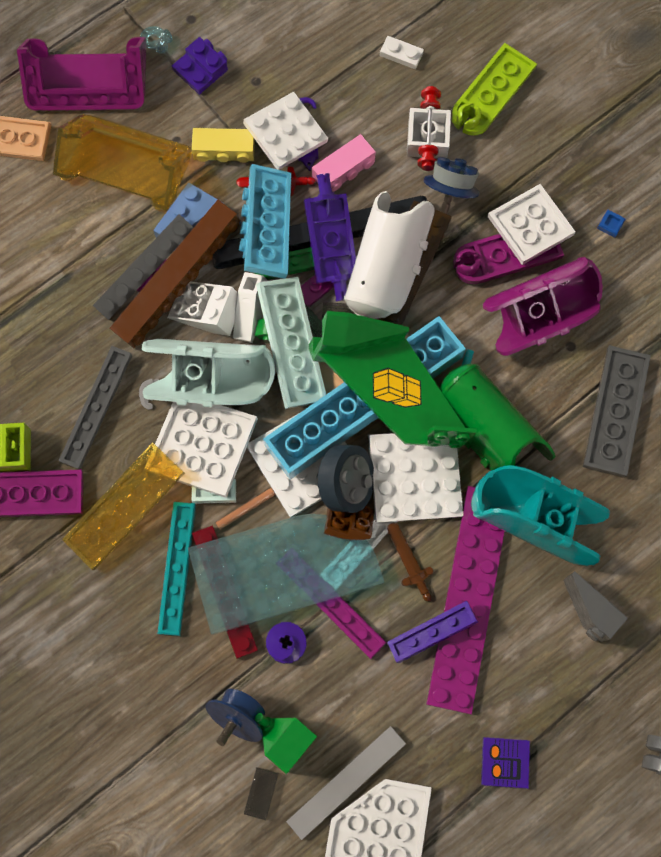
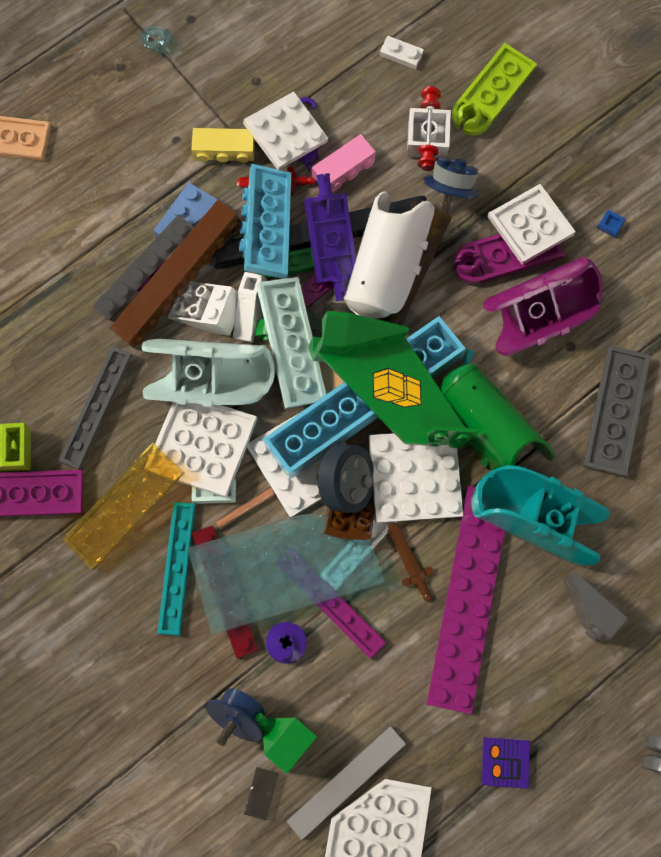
magenta windscreen [17,37,146,110] -> none
clear yellow windscreen [53,114,192,211] -> none
light grey piece [139,378,159,410] -> none
dark purple plate [172,37,228,95] -> none
dark purple plate [387,601,478,663] -> none

